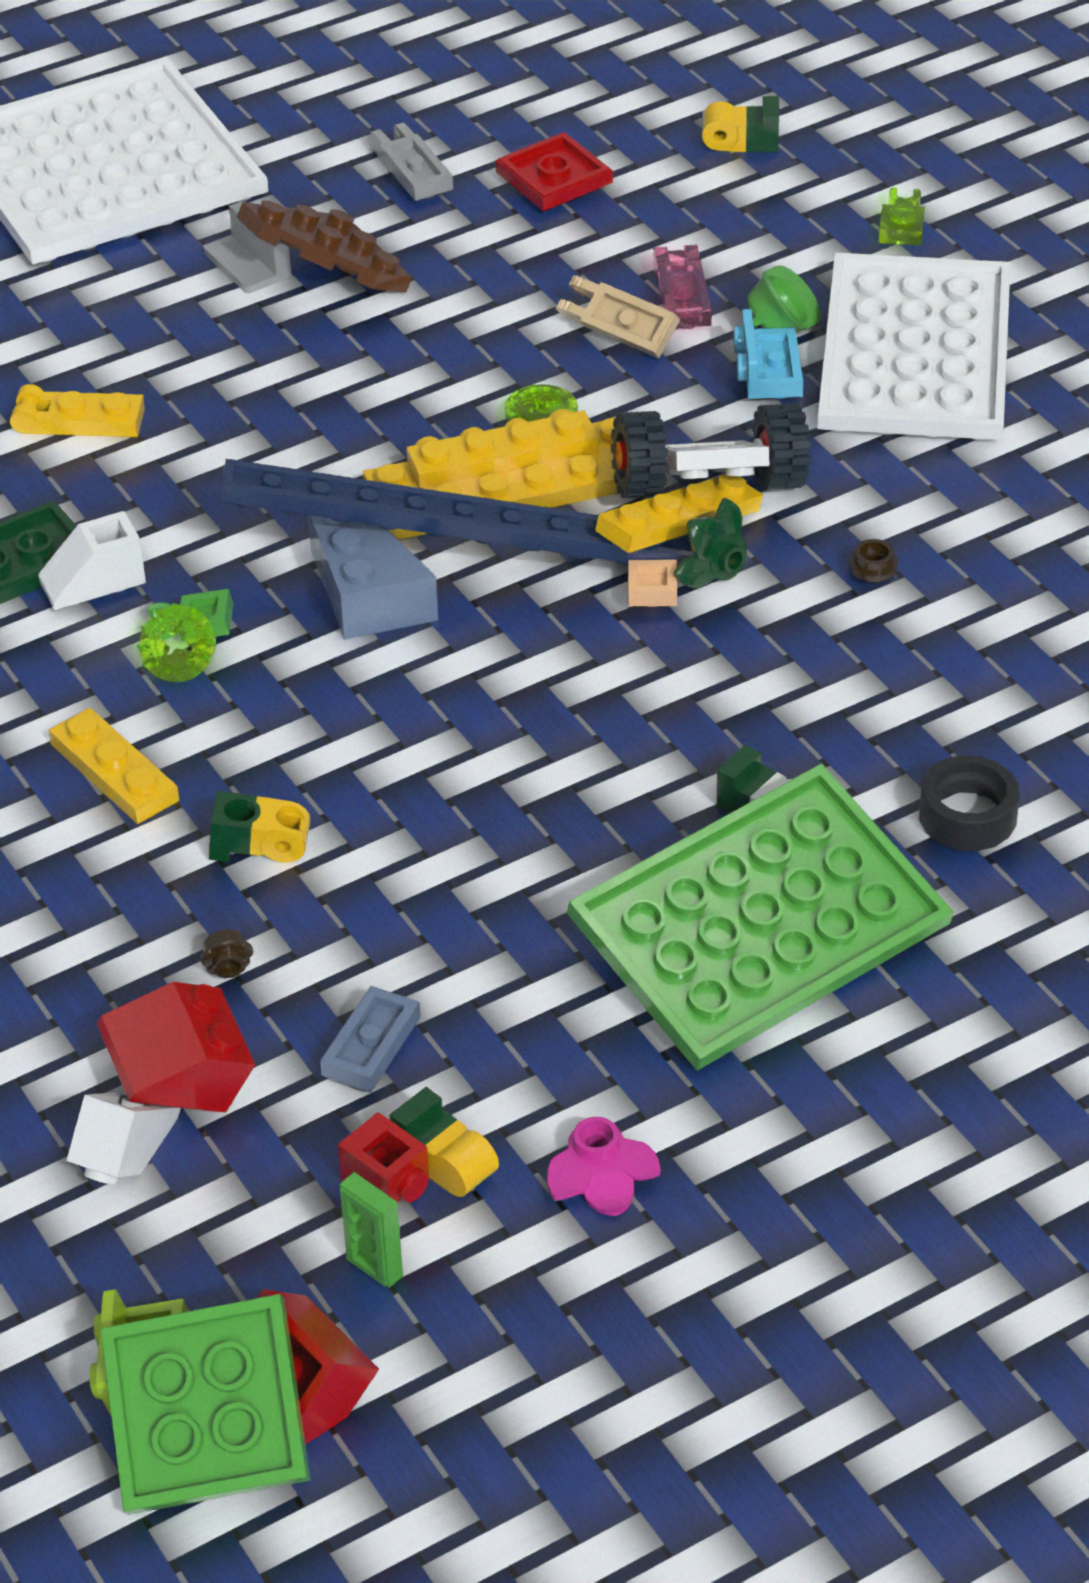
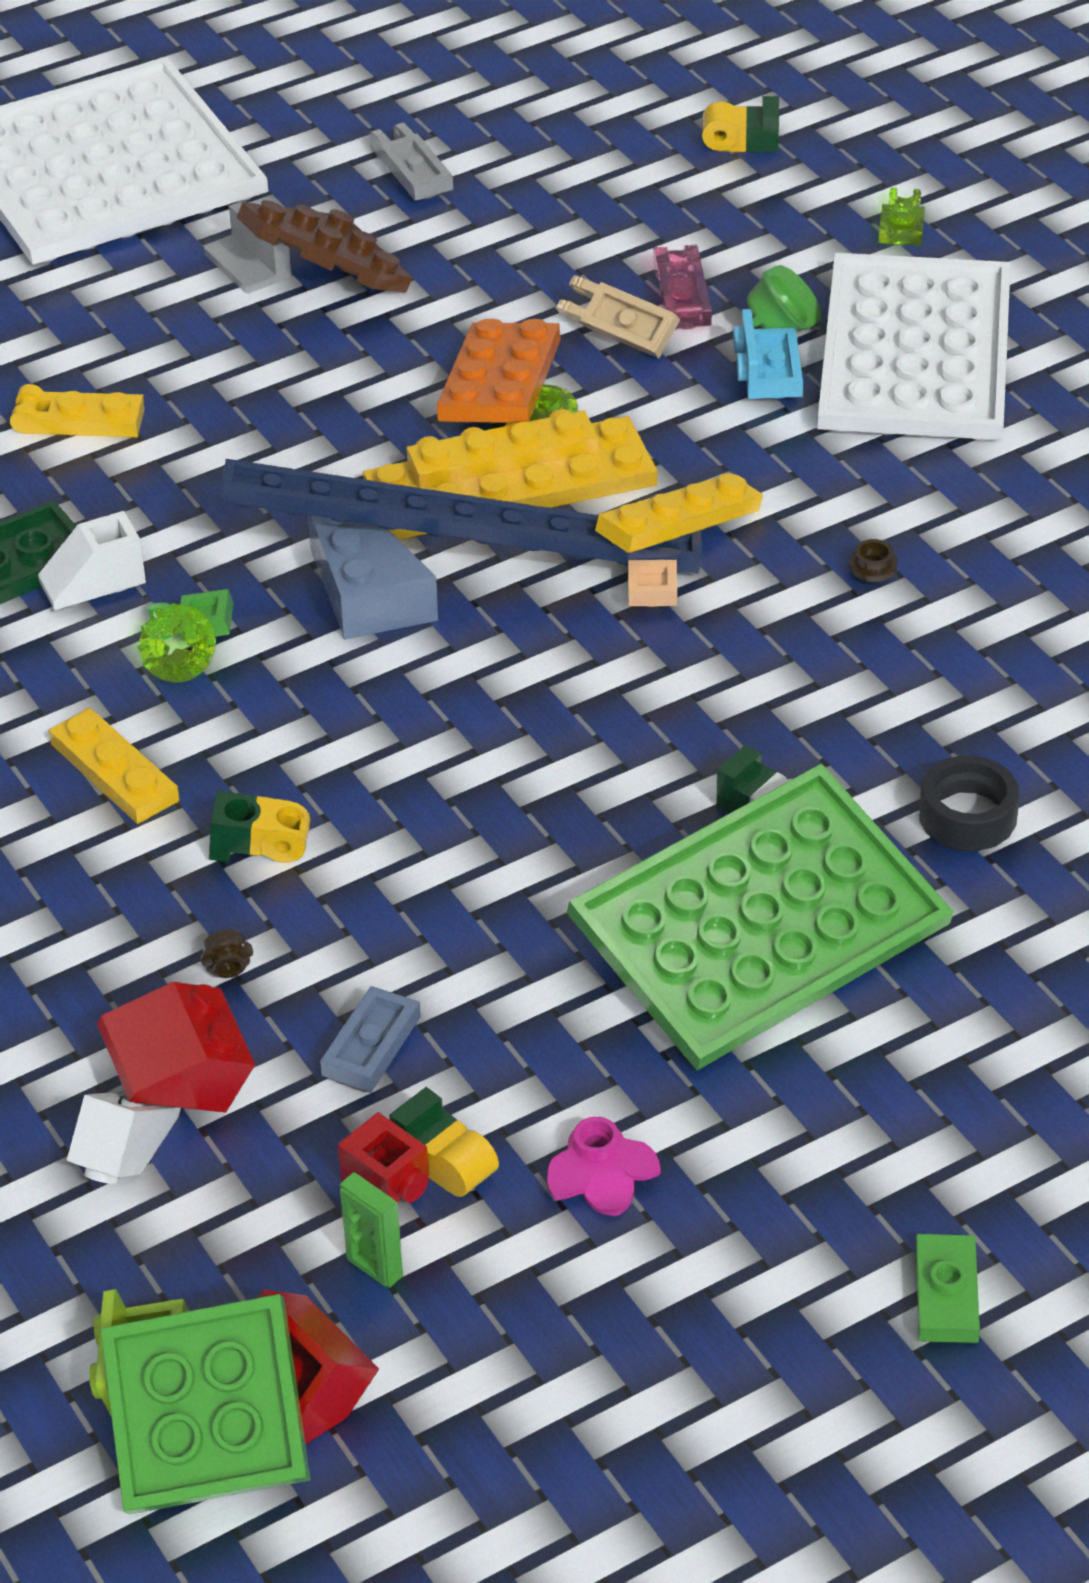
red plate [495,132,613,212] -> none
black plate [611,403,811,498] -> none
dark green plate [674,498,747,588] -> none
none -> orange plate [436,319,561,423]
none -> bright green plate [915,1234,980,1343]

